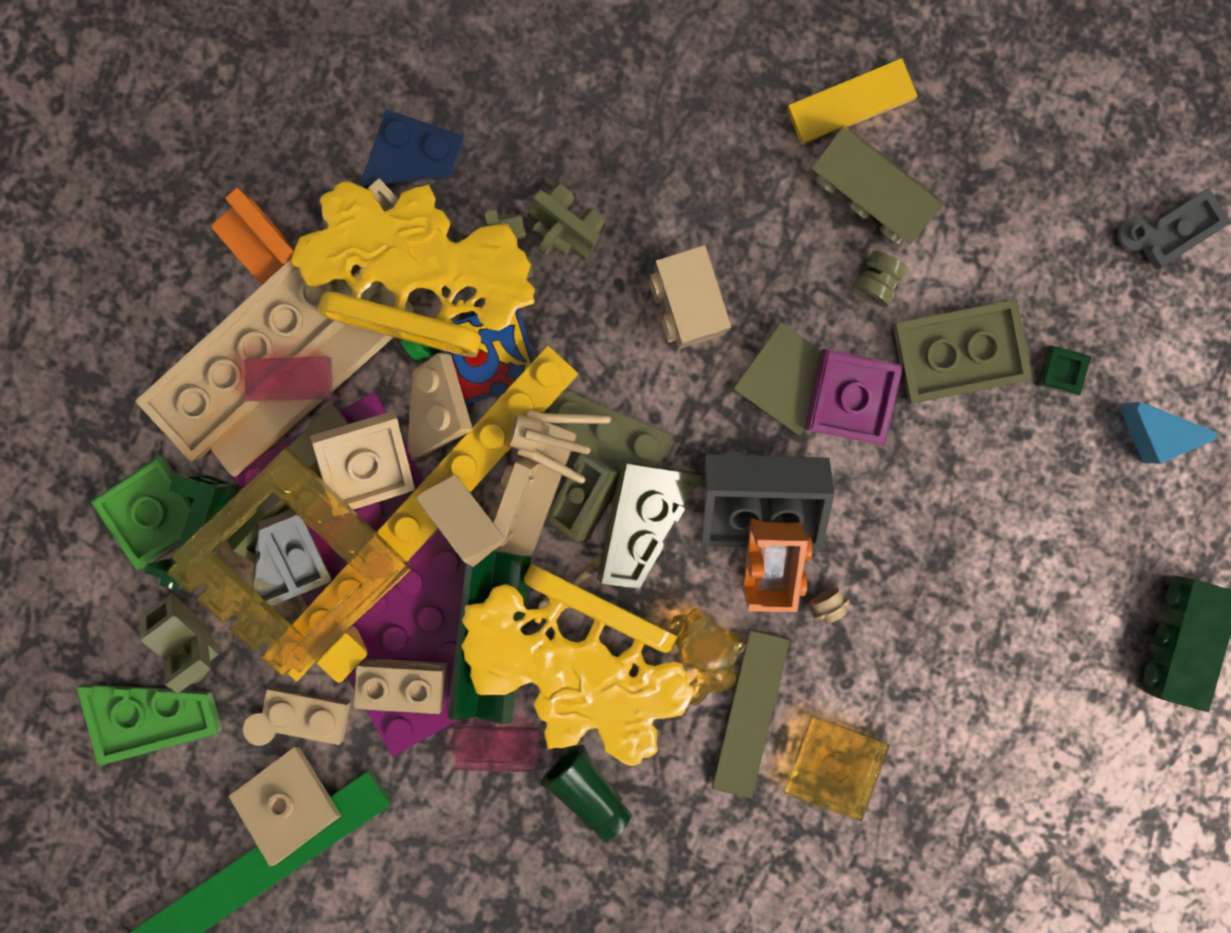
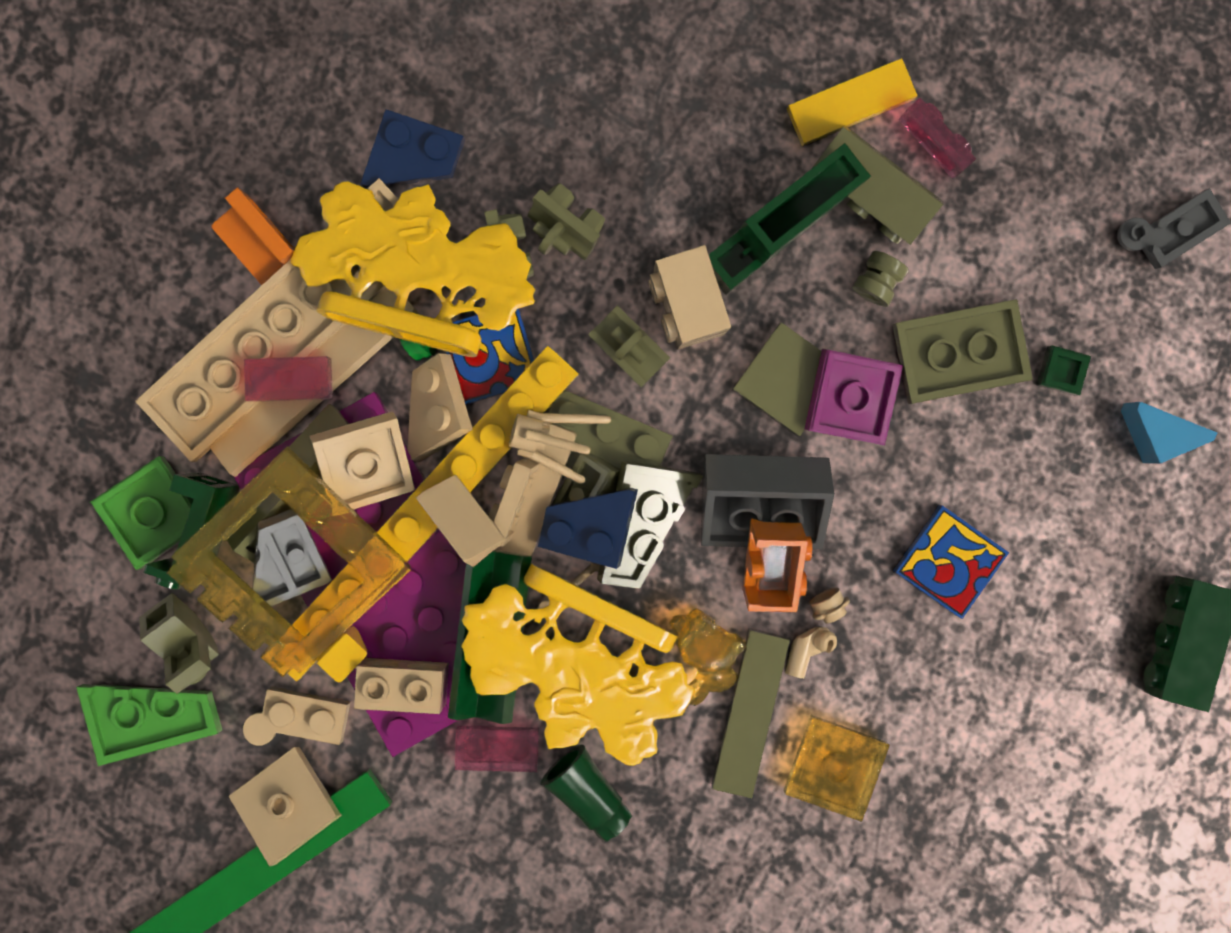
none -> dark blue wing [538,488,638,569]
none -> olive hips [588,305,670,388]
none -> dark green slope [709,143,871,295]
none -> tan arm [785,627,837,679]
none -> tile [893,505,1009,619]
none -> clear pink plate [898,98,976,179]

